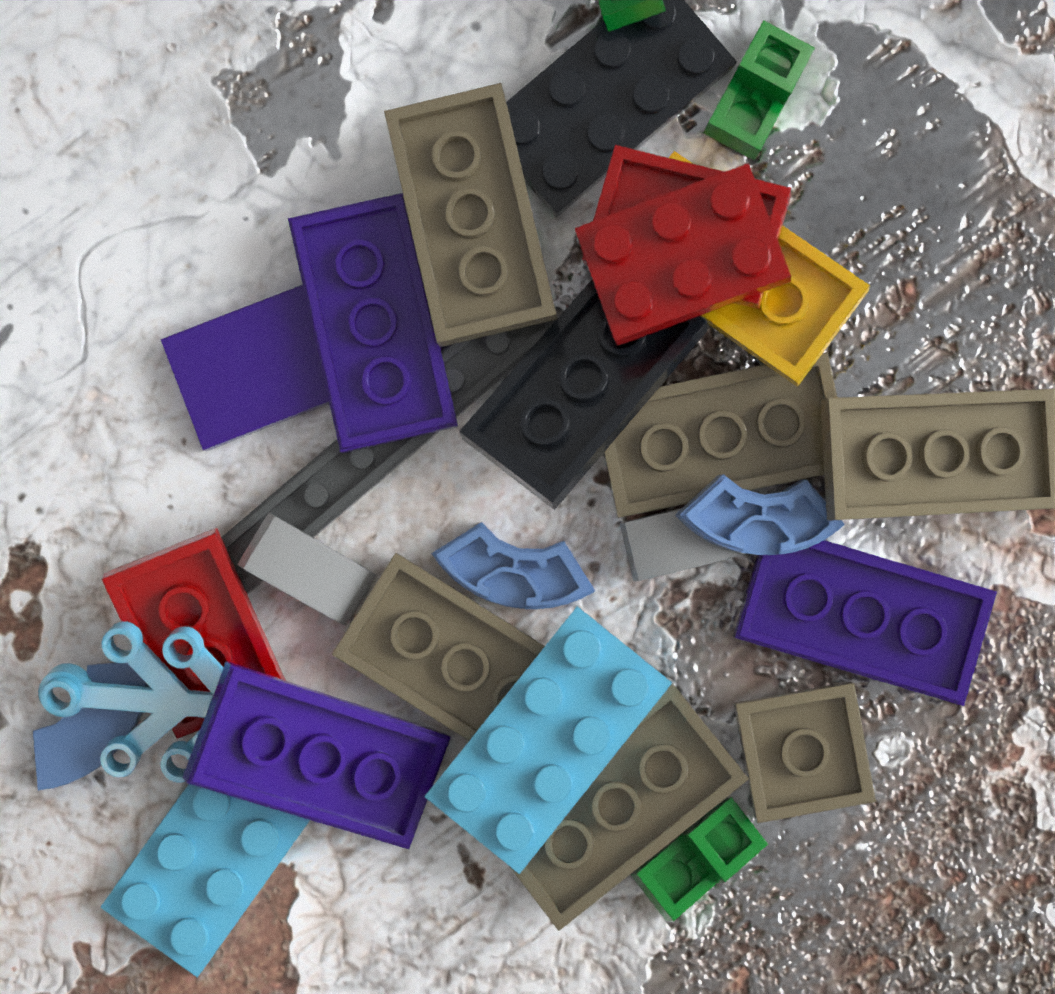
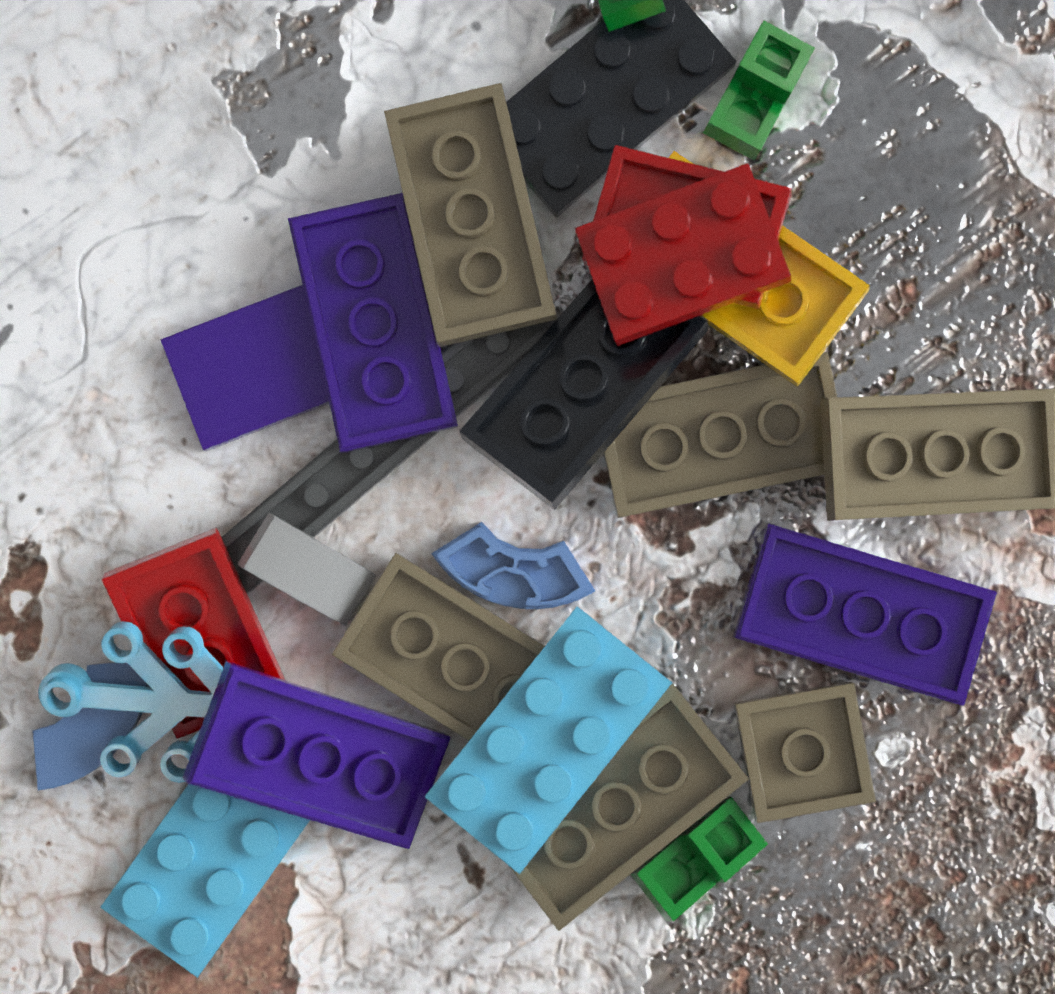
light grey slope [620,508,745,581] -> none
medium blue tile [675,474,845,555] -> none

